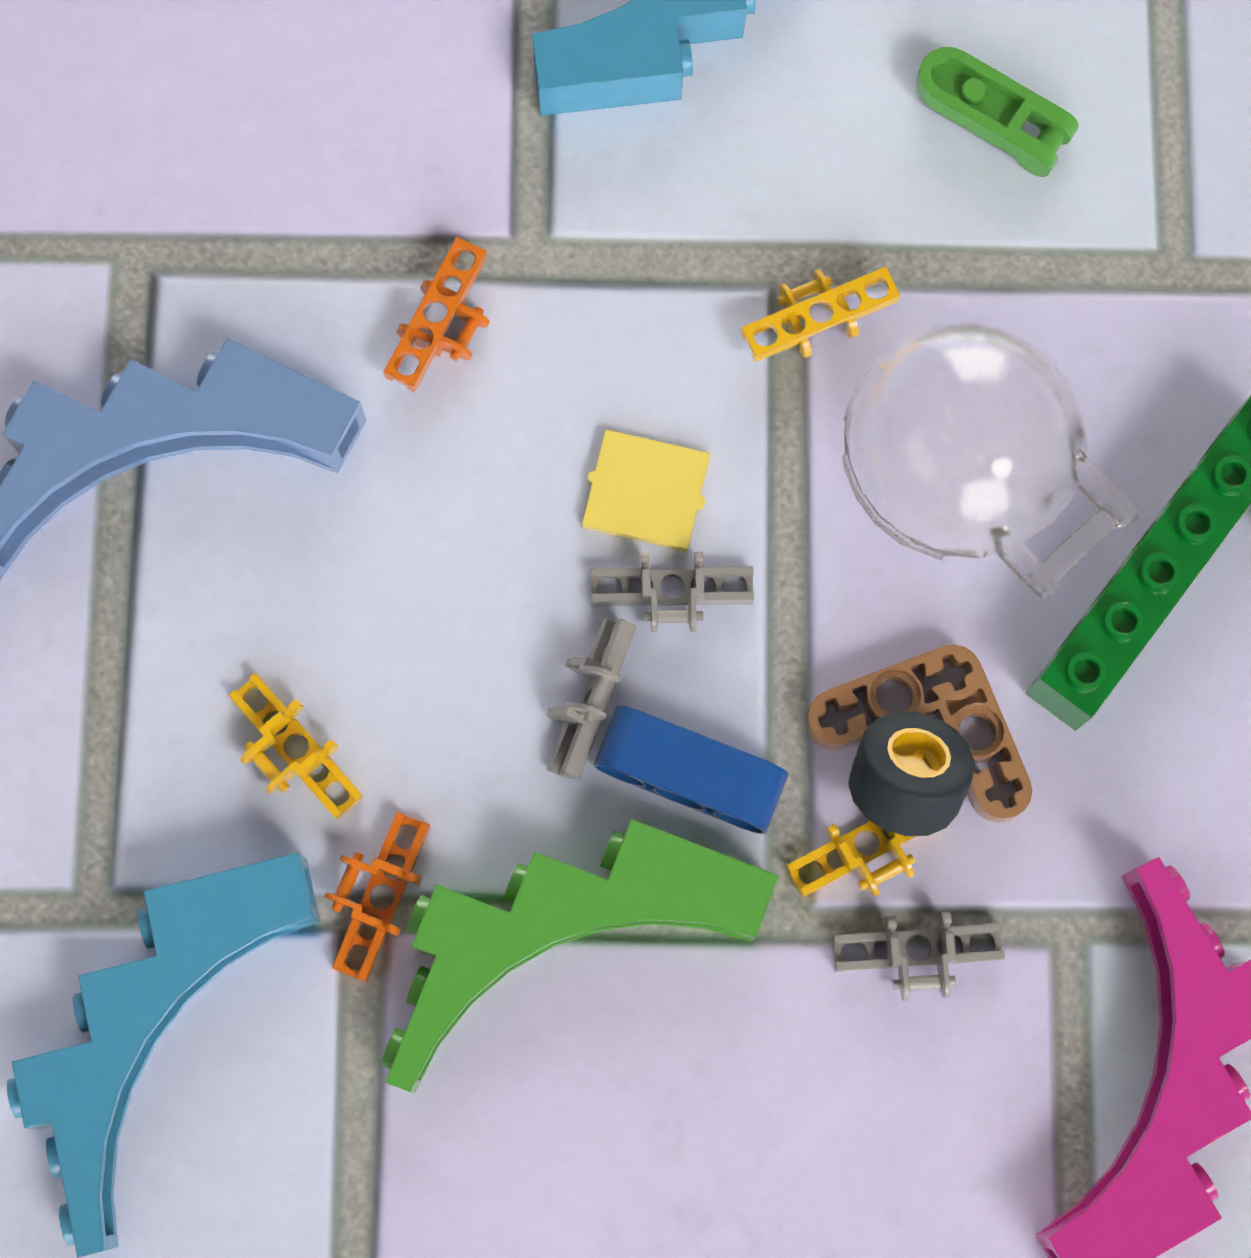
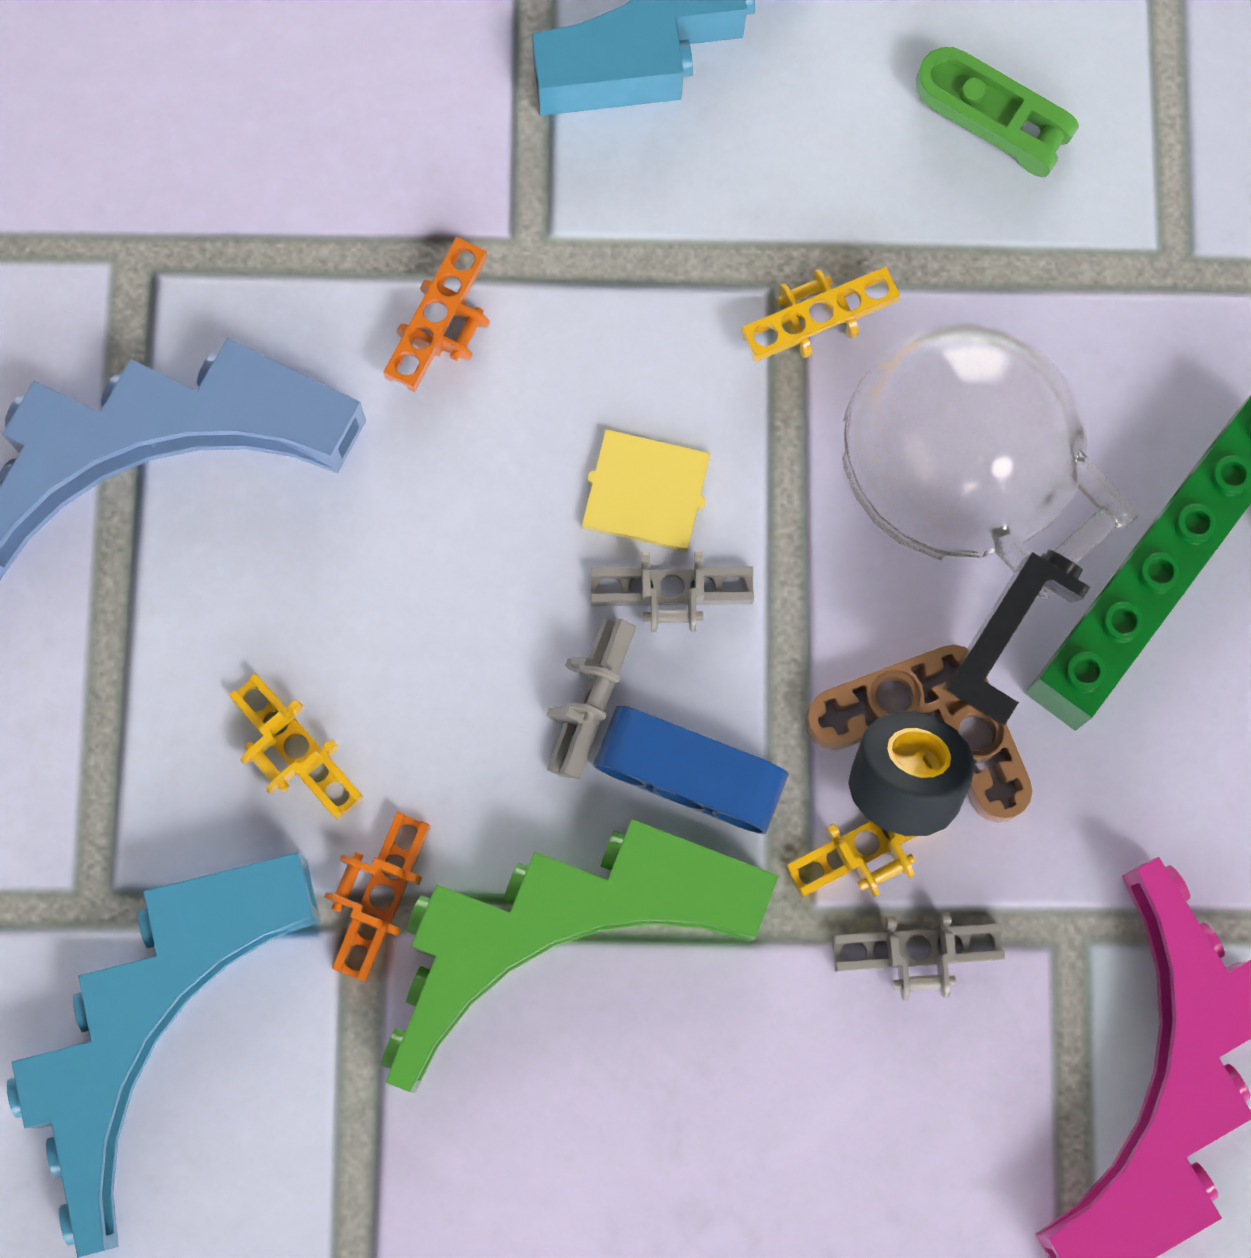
none -> black panel [942,549,1090,725]

